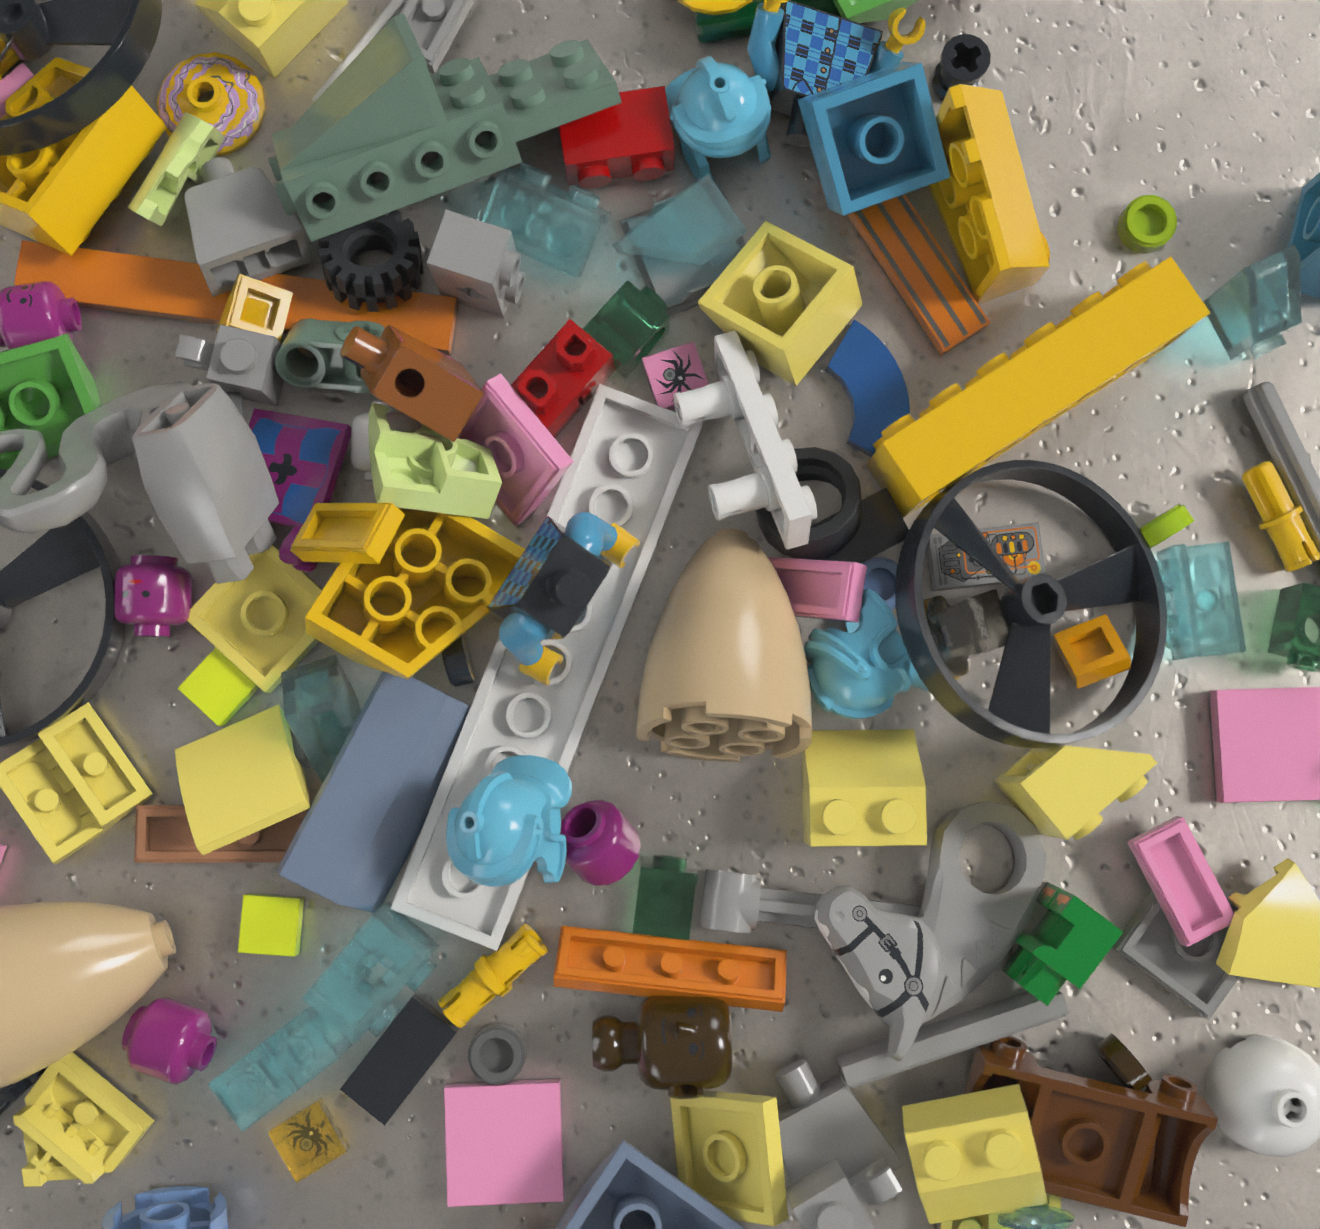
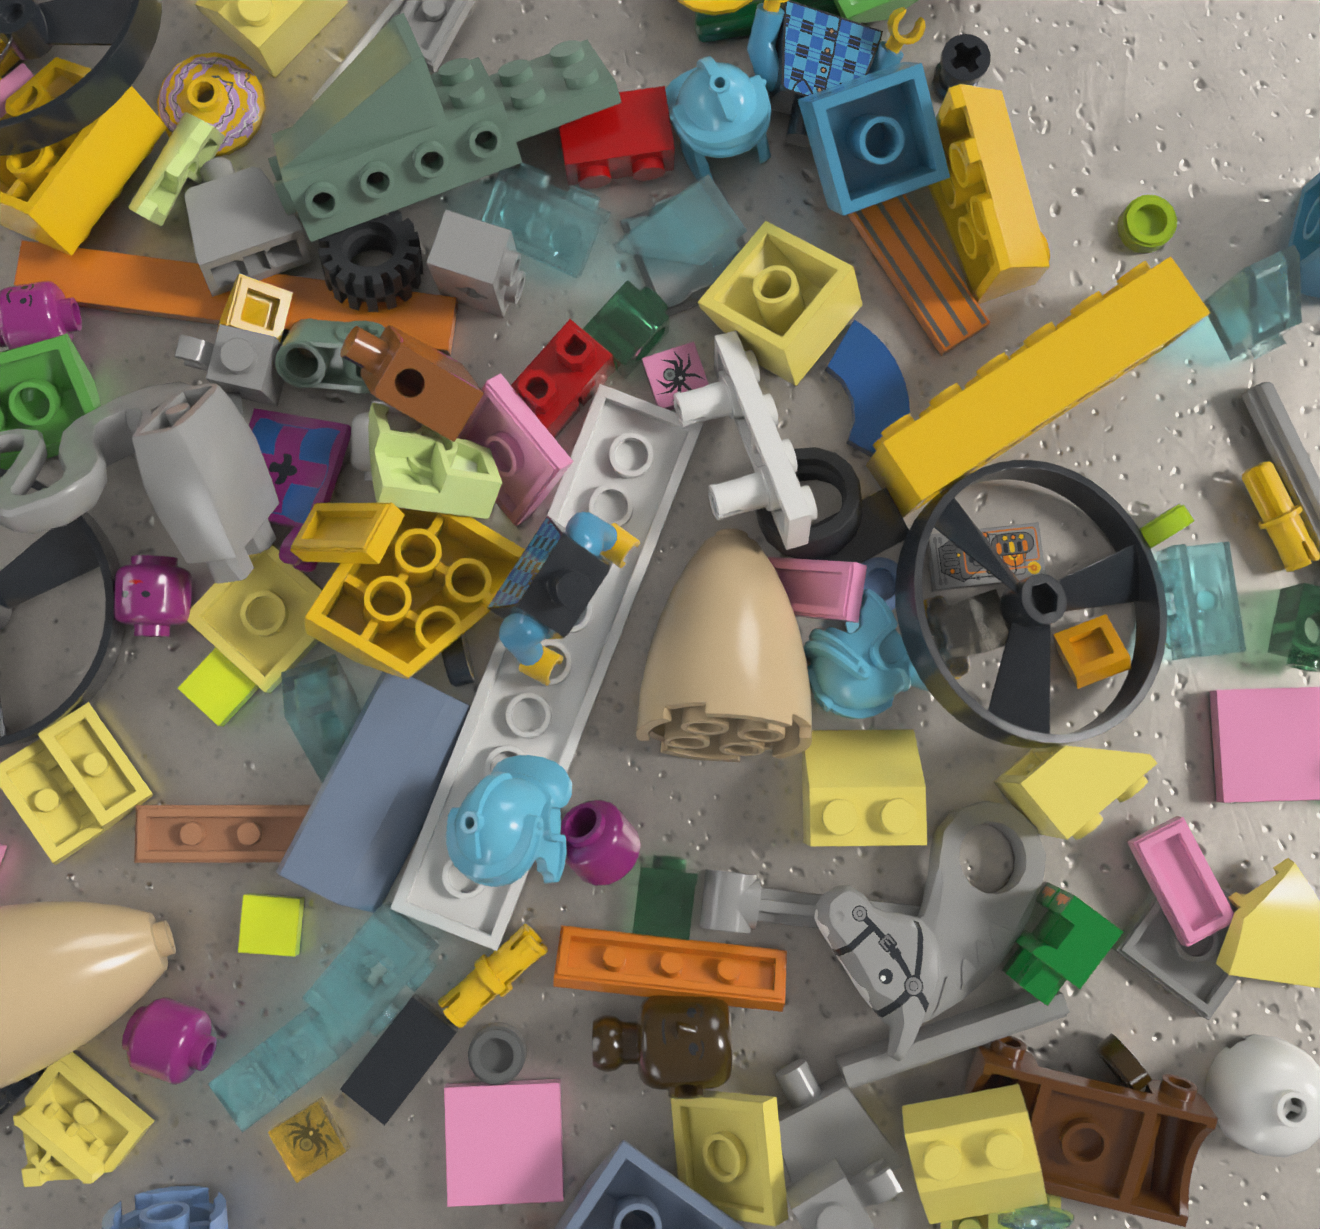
light yellow slope [175,704,311,856] -> none

